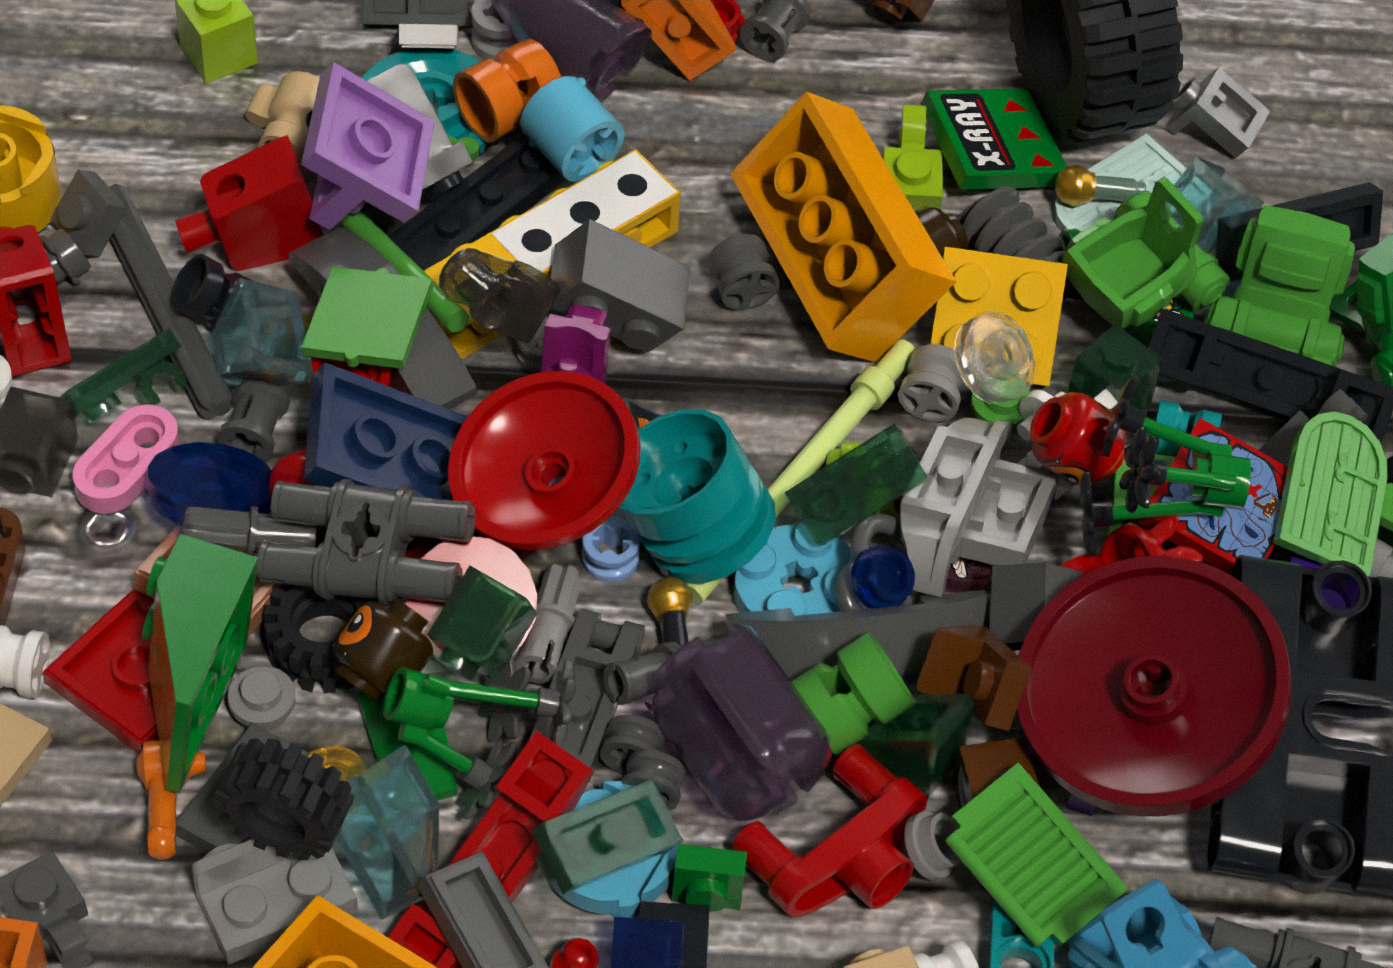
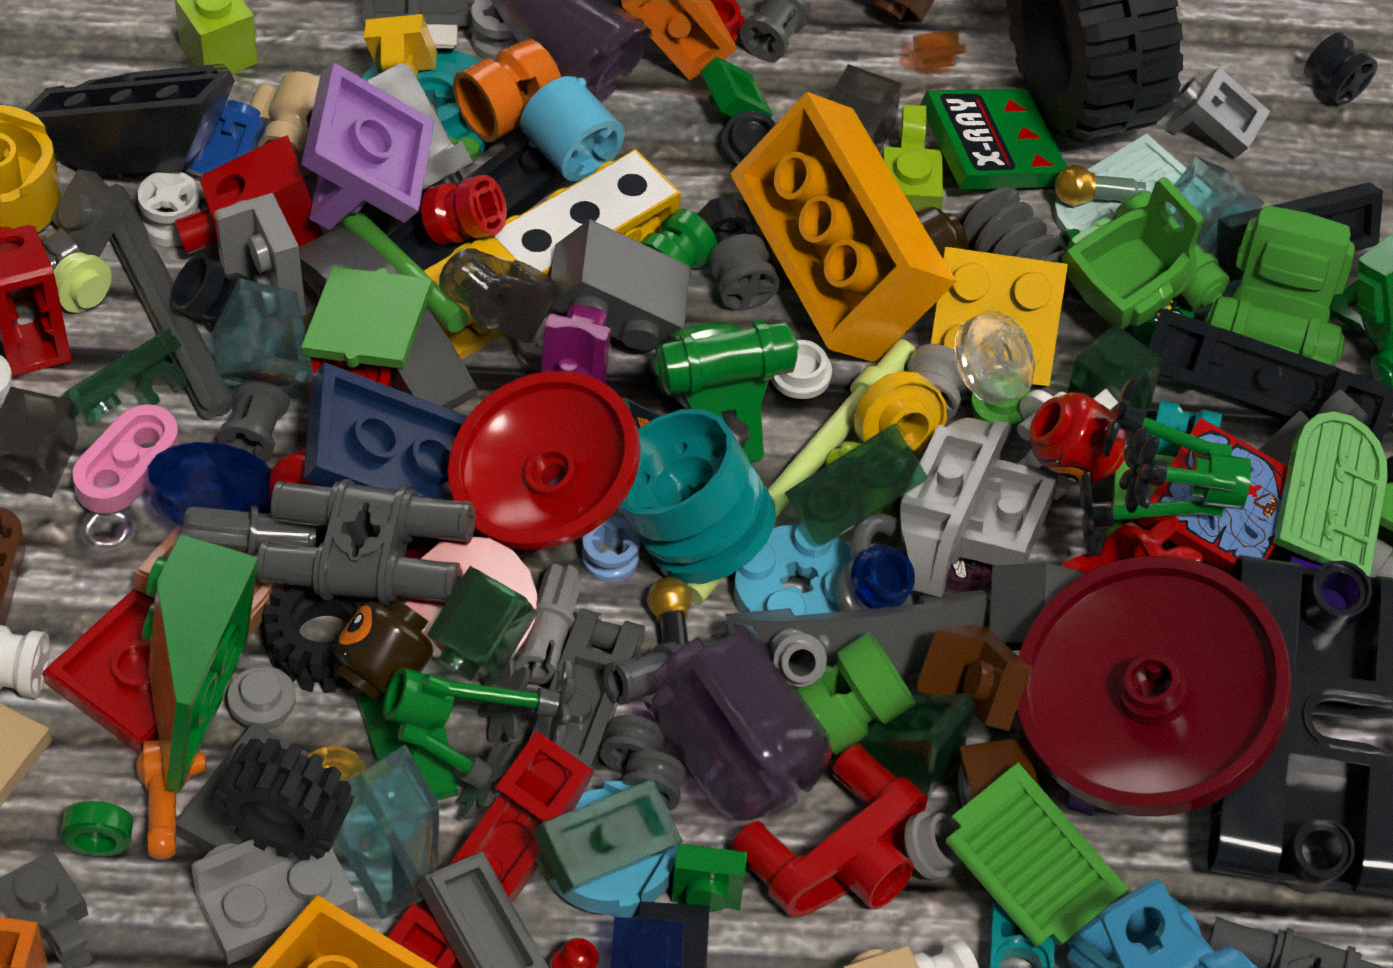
none -> black wedge [25,64,235,178]
none -> yellowish green plate [54,252,112,313]
none -> green tile [60,801,133,857]
none -> white wheel [138,170,200,247]
none -> blue bracket [185,100,267,178]
none -> light grey bracket [214,193,307,332]
none -> yellow tile [364,14,437,77]
none -> red wheel [421,175,507,246]
none -> green wheel [640,208,718,275]
none -> green piece [650,320,799,462]
none -> black axle [698,196,755,244]
none -> green plate [701,56,773,121]
none -> black plate [722,111,776,165]
none -> light grey pin [769,628,827,687]
none -> white plate [771,340,832,399]
none -> clear smoke brick [828,64,902,153]
none -> yellow plate [854,371,947,463]
none -> clear orange plate [908,30,966,69]
none -> black wheel [1304,32,1378,105]

